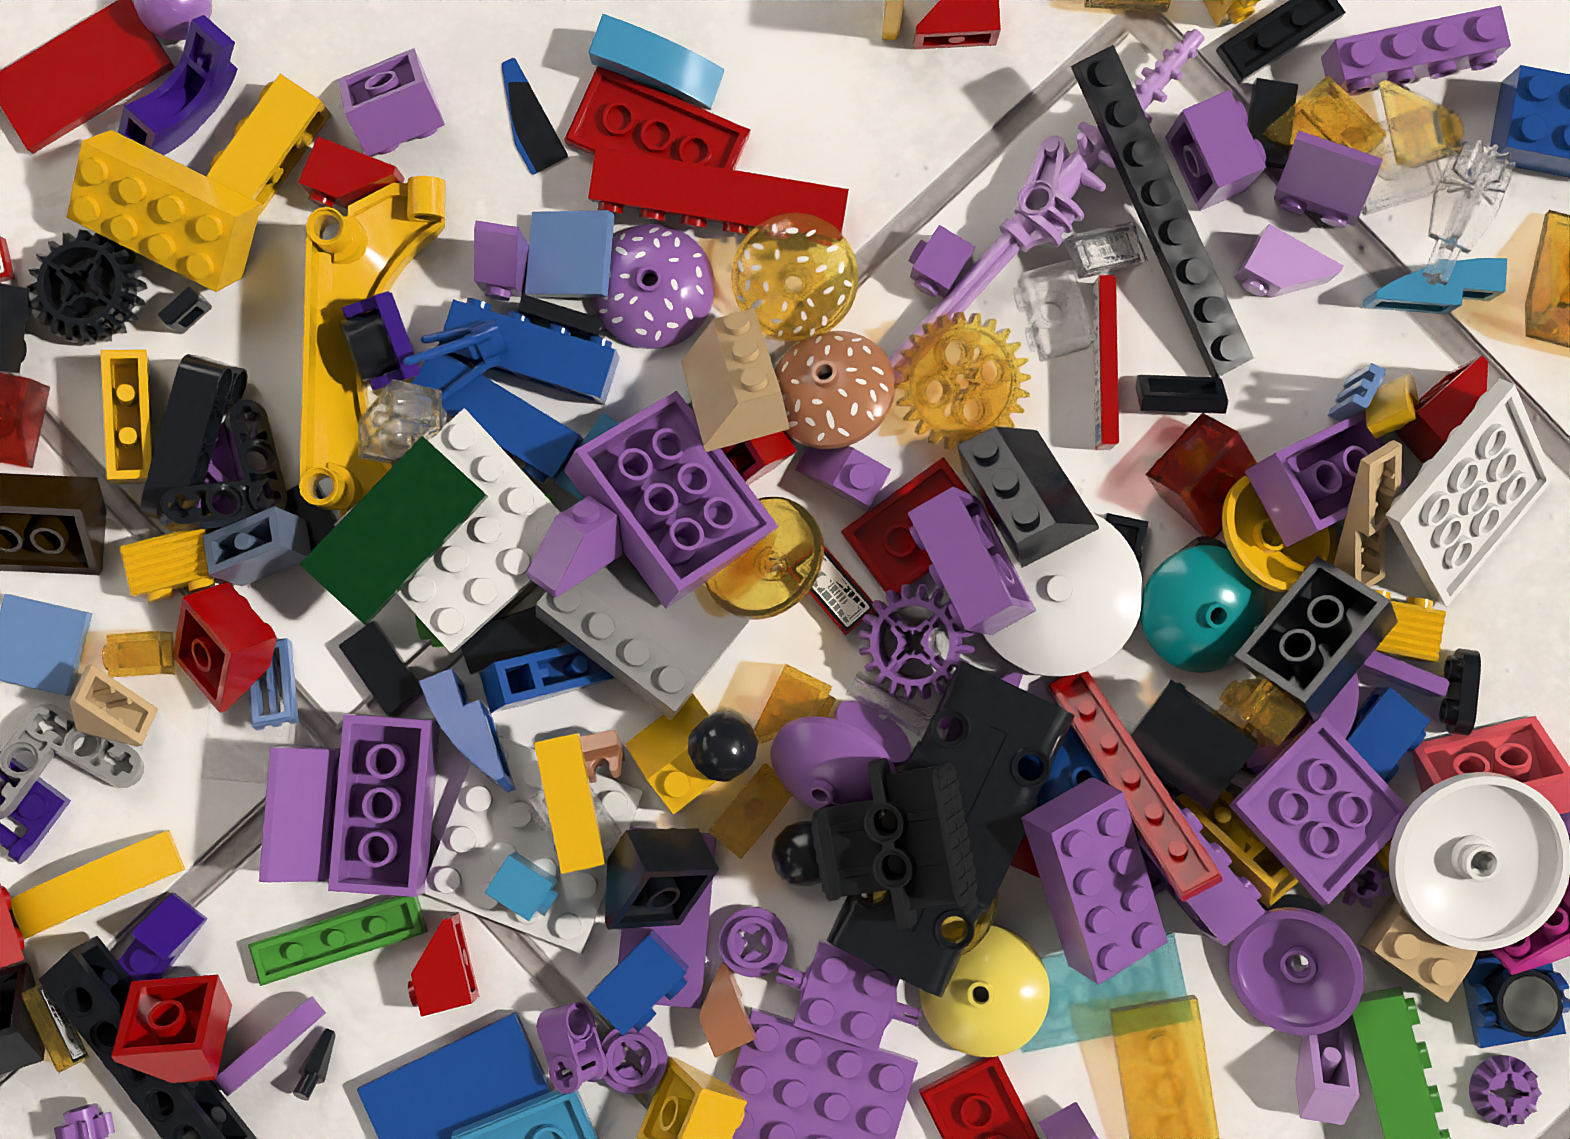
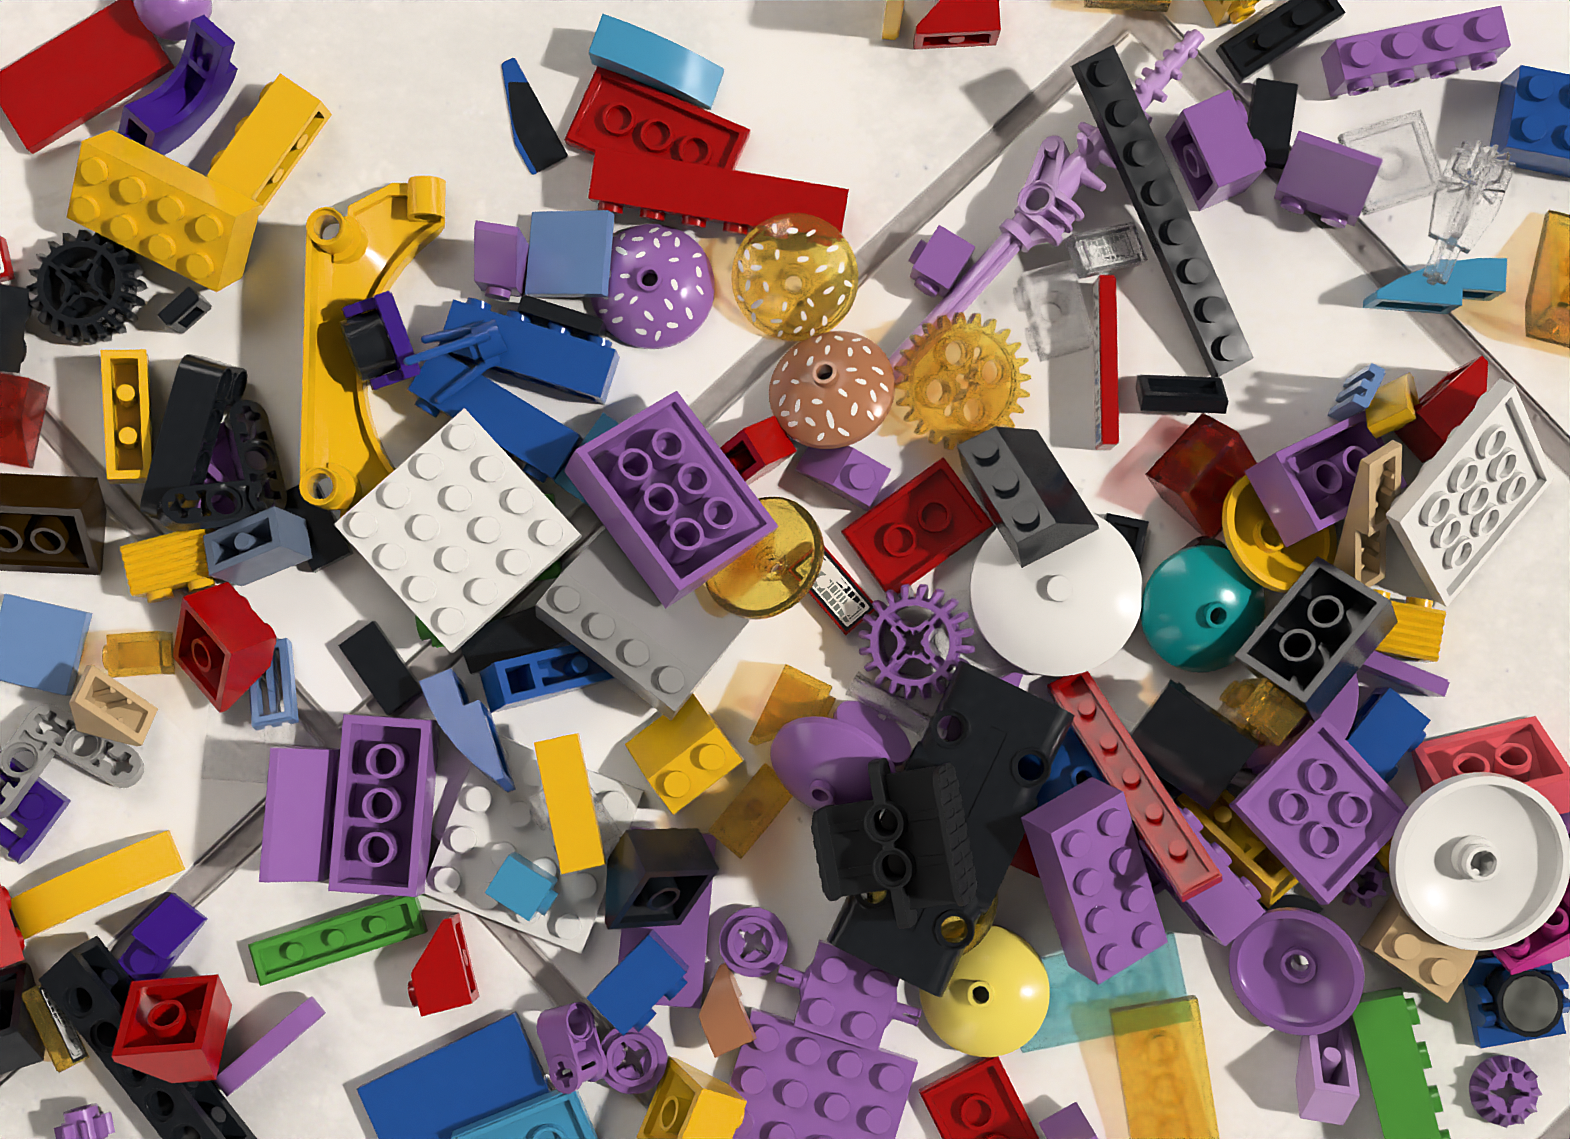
black bar [293,1028,336,1101] -> none
red slope [298,136,405,209] -> none
dark green tile [299,436,488,625] -> none
medium lavender slope [338,48,445,156] -> none
clear brick [358,379,447,464] -> none
medium lavender slope [527,496,623,598] -> none
nougat tile [580,729,625,783] -> none
tan slope [681,308,790,452] -> none
black hair [688,710,759,782] -> none
black hair [771,821,821,886] -> none
medium lavender brick [908,487,1037,635] -> none
lavender slope [1234,224,1344,298] -> none
clear yellow wing [1265,75,1388,154] -> none
clear yellow slope [1379,80,1464,169] -> none
black plate [1439,648,1481,736] -> none

